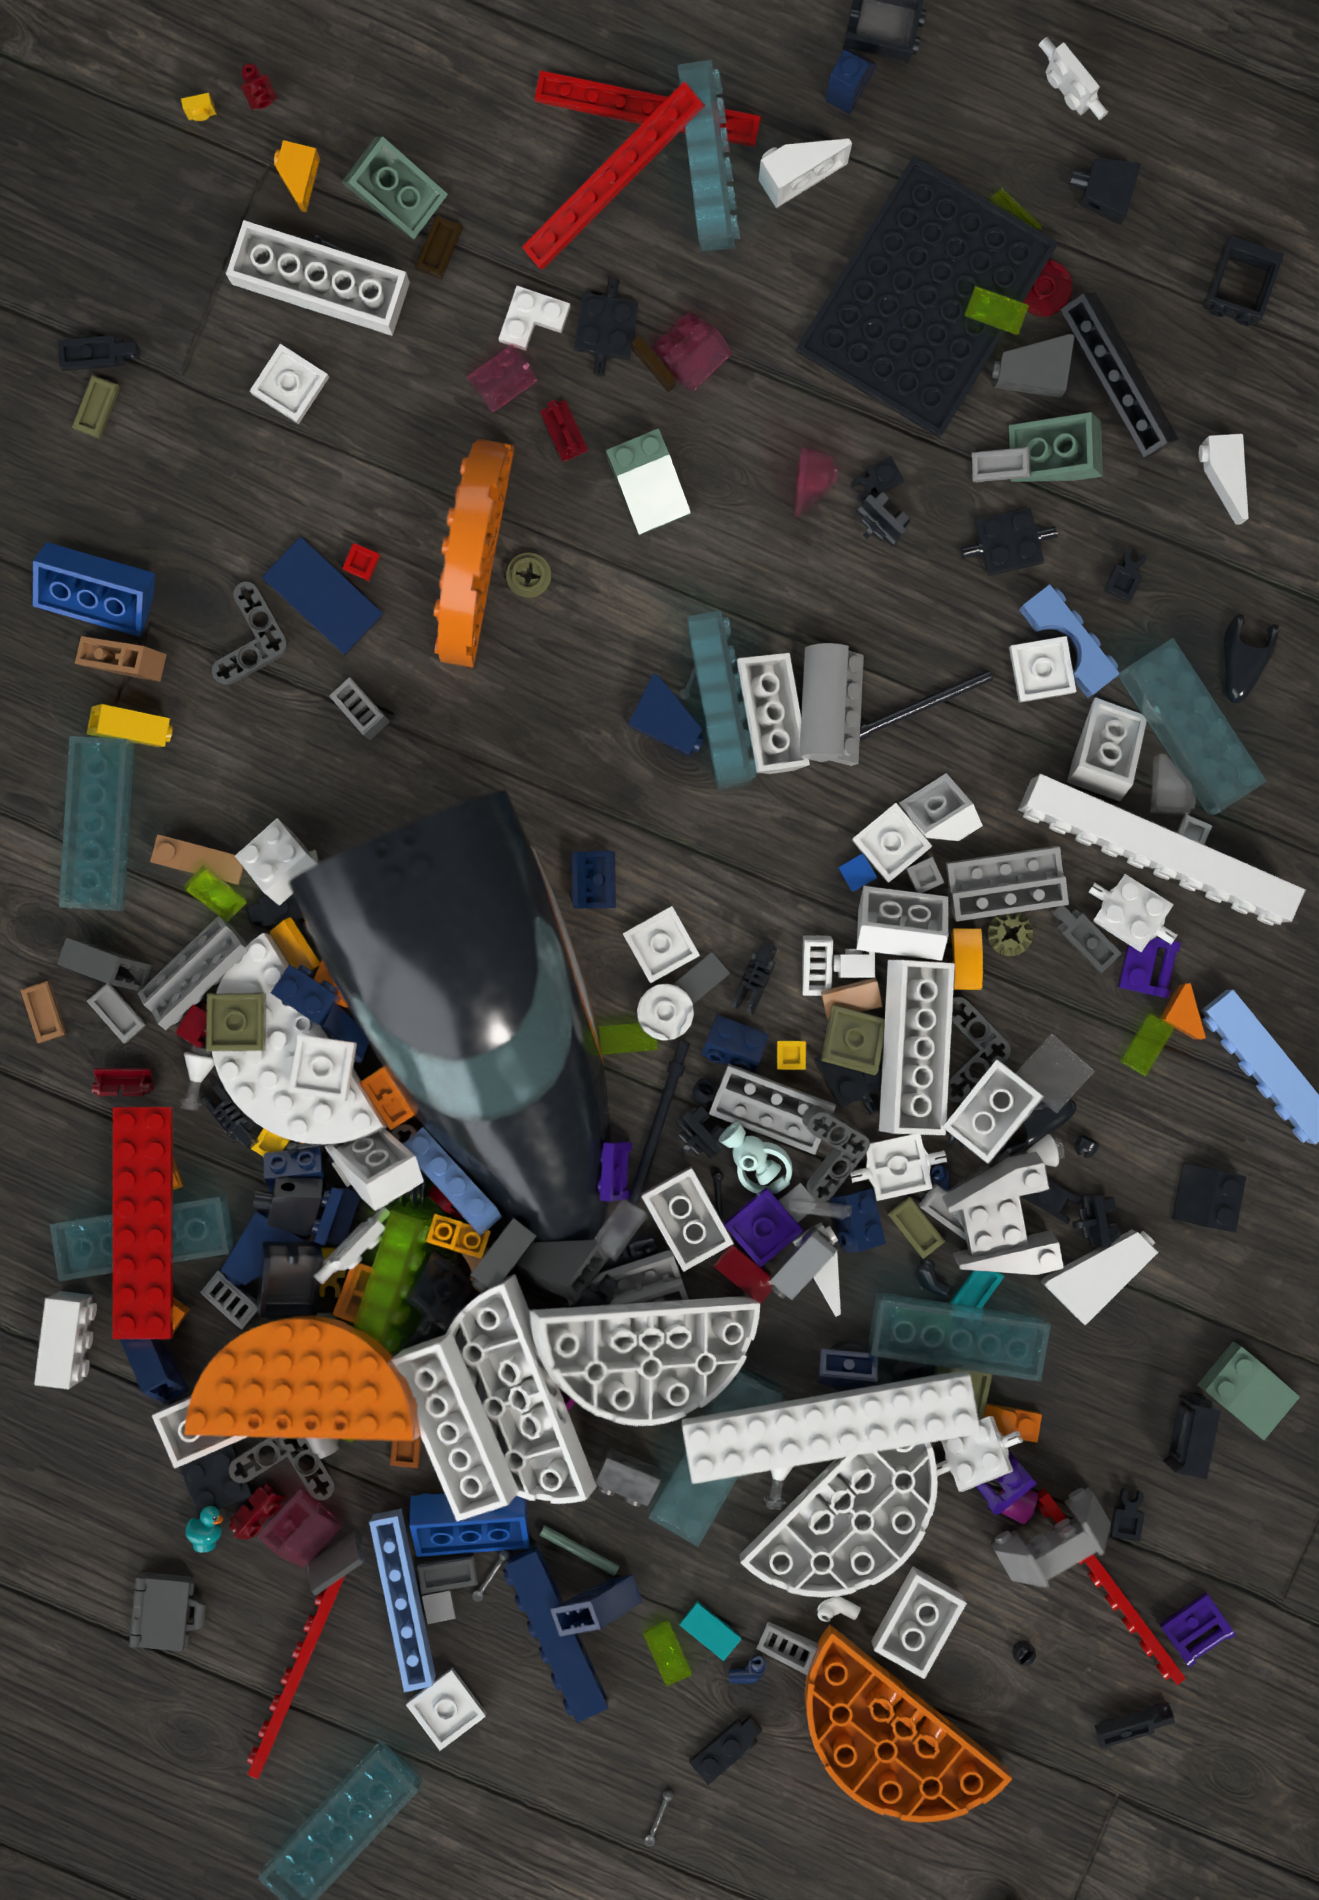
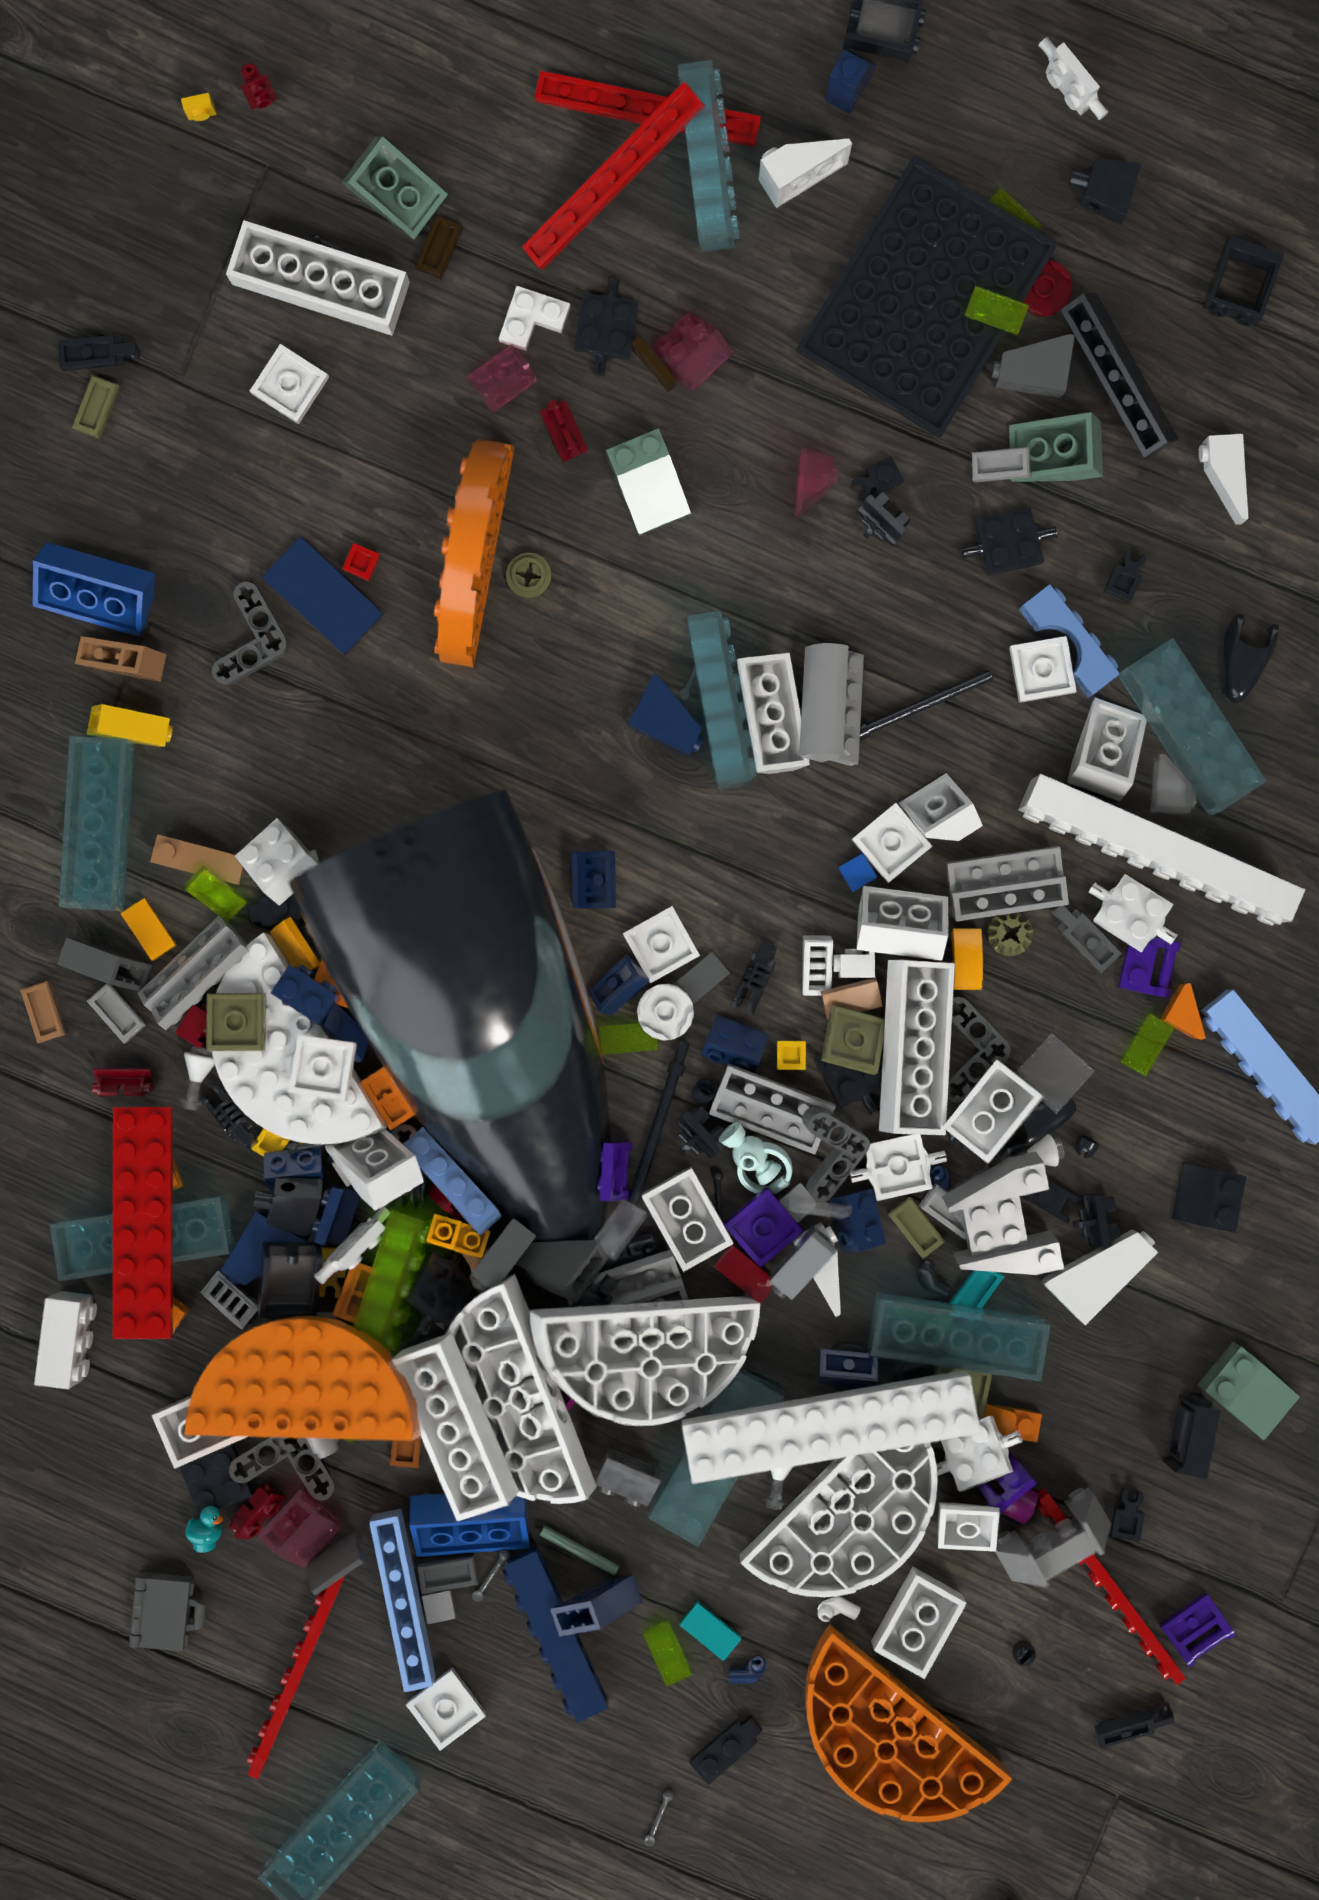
dark blue slope [120,1339,190,1405] -> none
light orange slope [274,140,320,212] -> none
light grey slope [329,677,390,740] -> none
light grey slope [756,1622,818,1675] -> none
light grey plate [906,857,944,893] -> none
white tile [1177,815,1212,845] -> none
none -> light orange tile [120,898,177,961]
none -> dark blue slope [588,955,650,1015]
none -> white slope [938,1502,999,1551]

